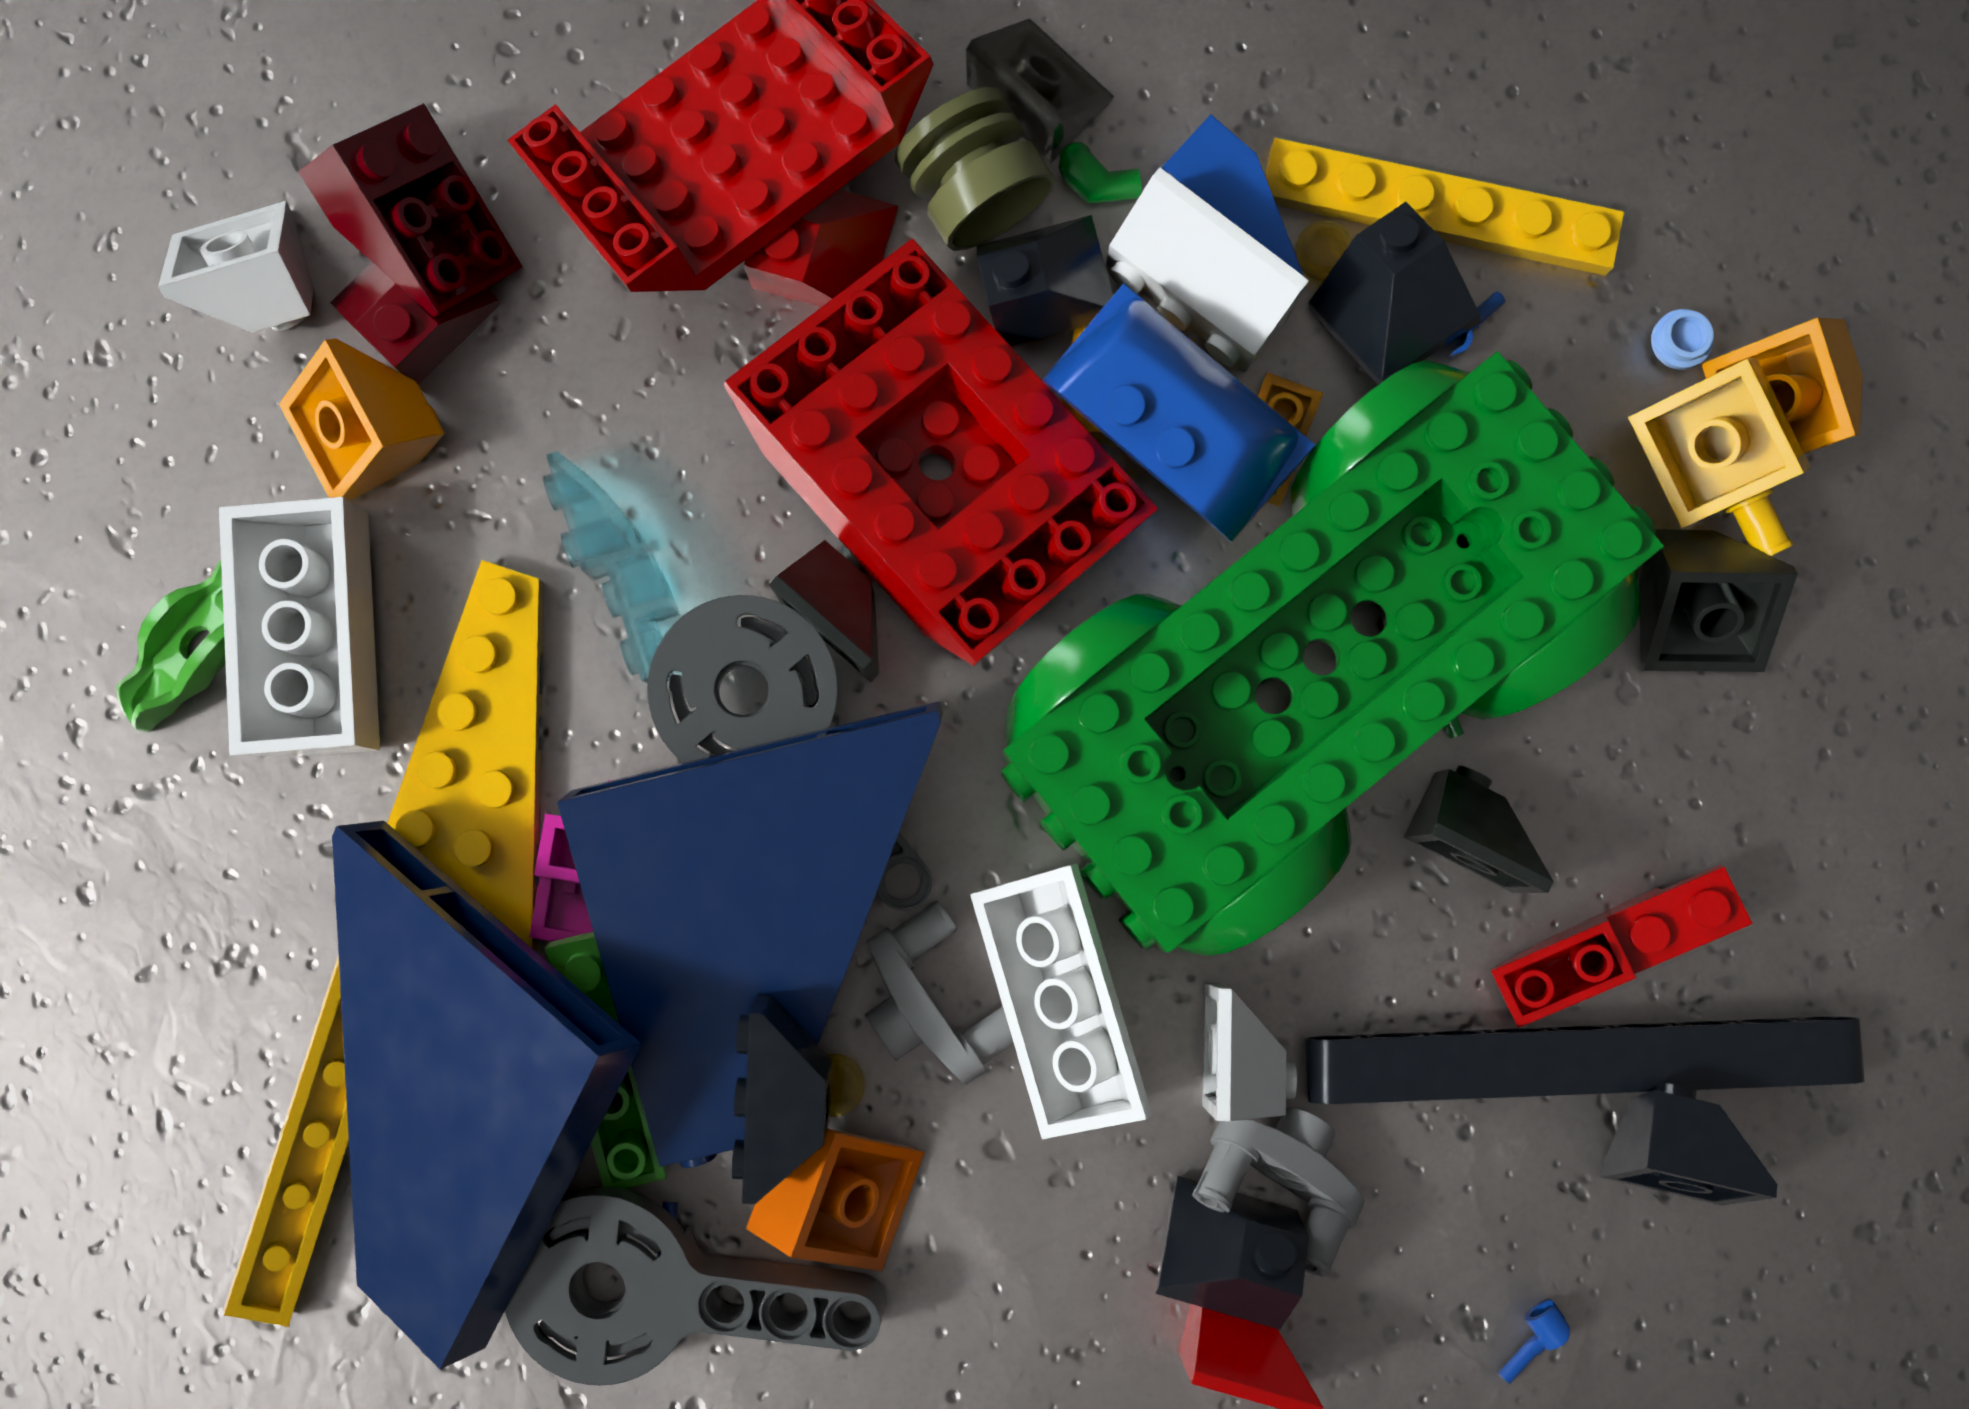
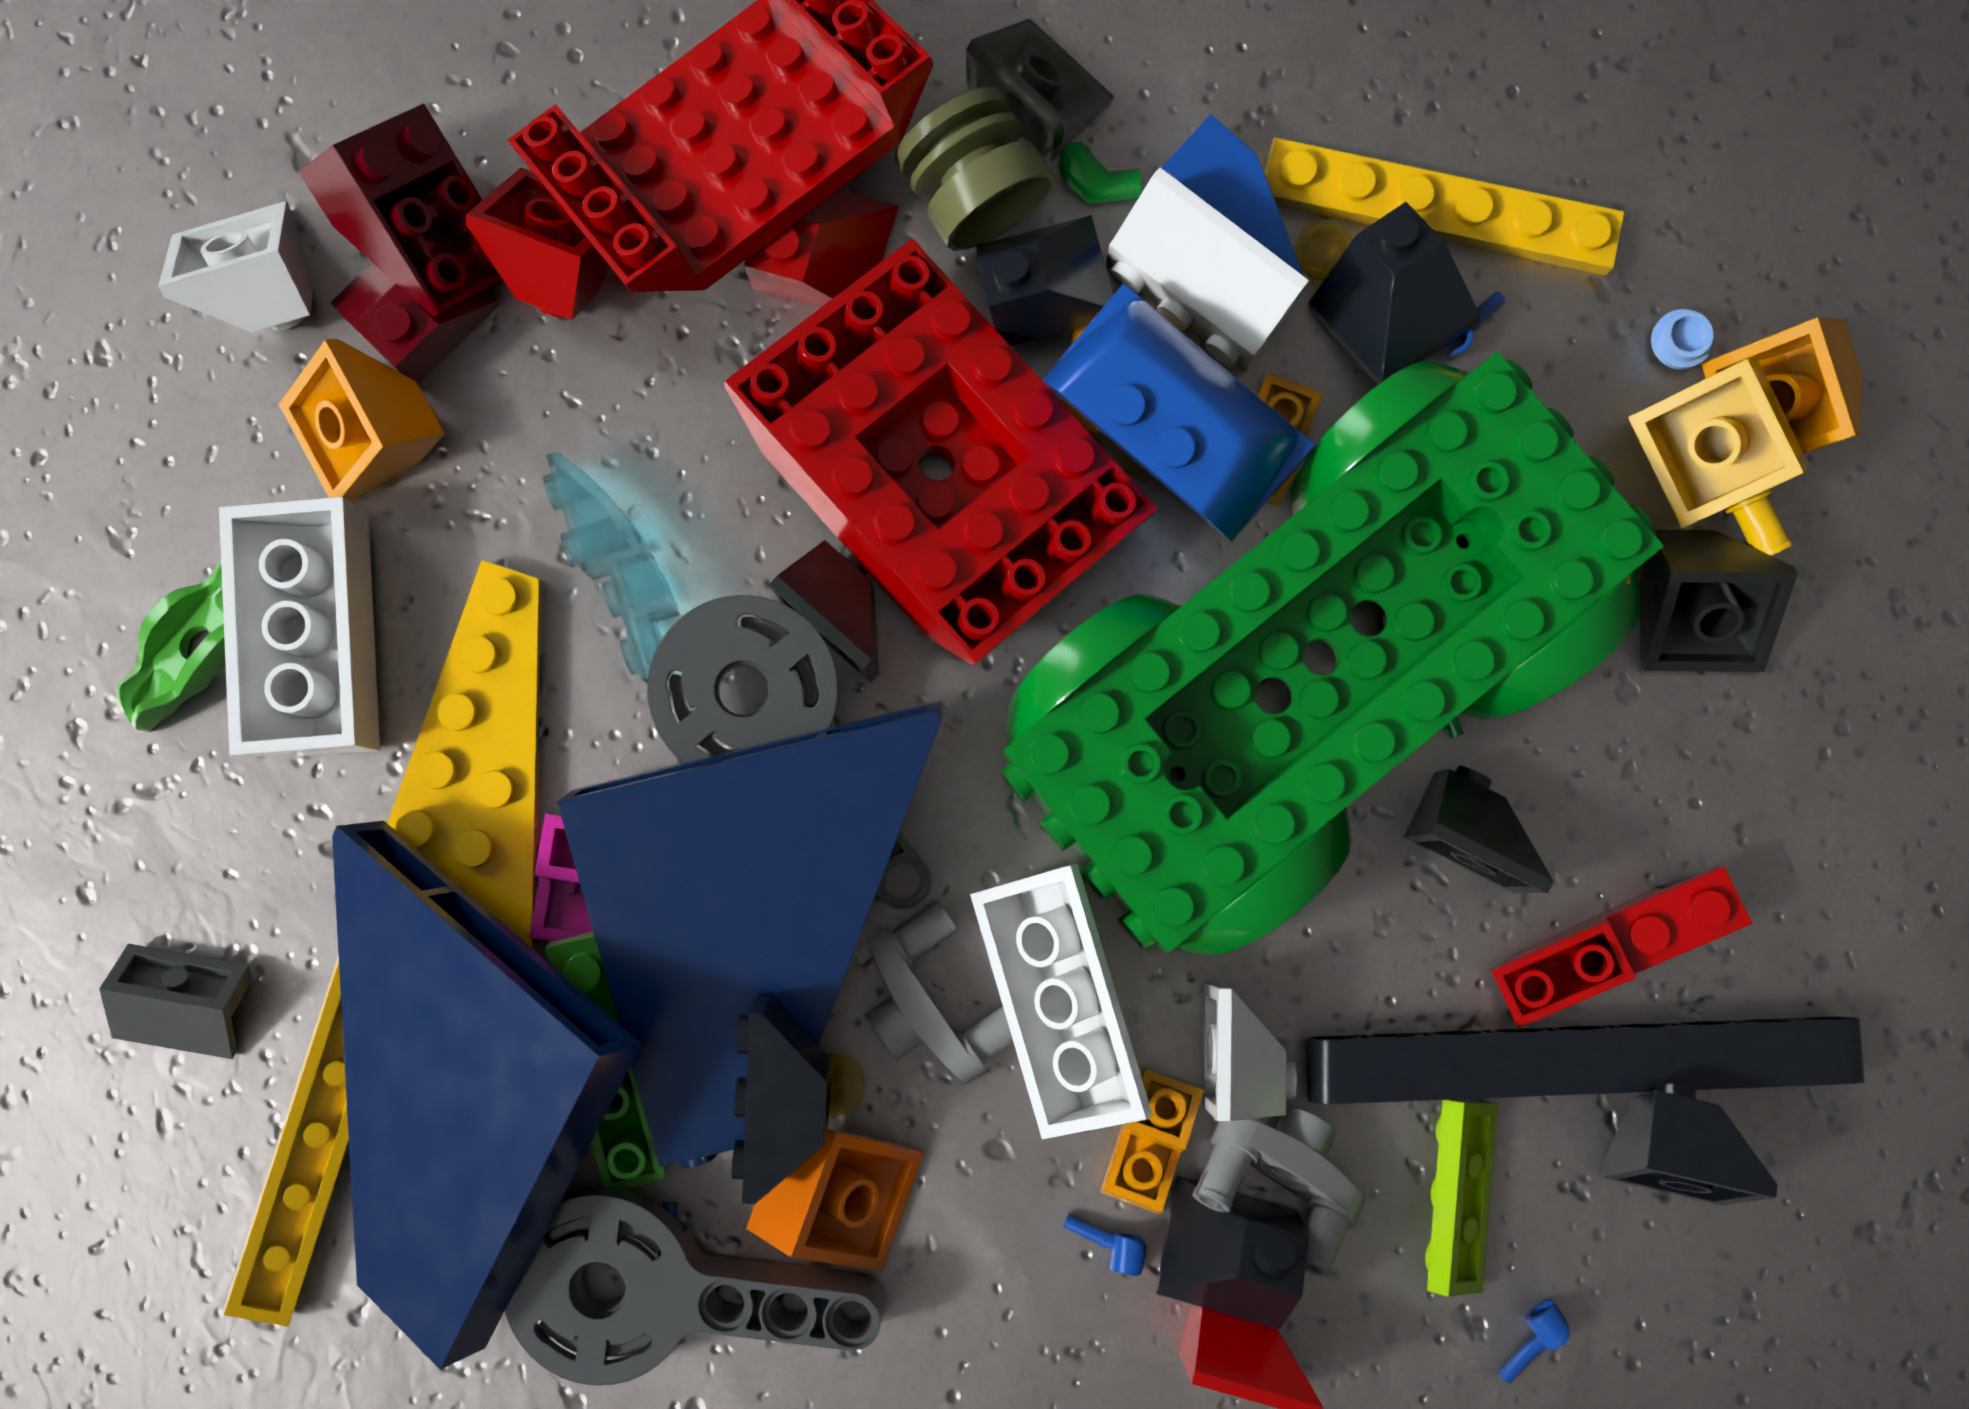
none -> dark grey panel [99,943,252,1059]
none -> red slope [465,167,609,320]
none -> blue hand [1063,1213,1146,1276]
none -> light orange slope [1100,1068,1204,1214]
none -> lime plate [1425,1099,1498,1297]

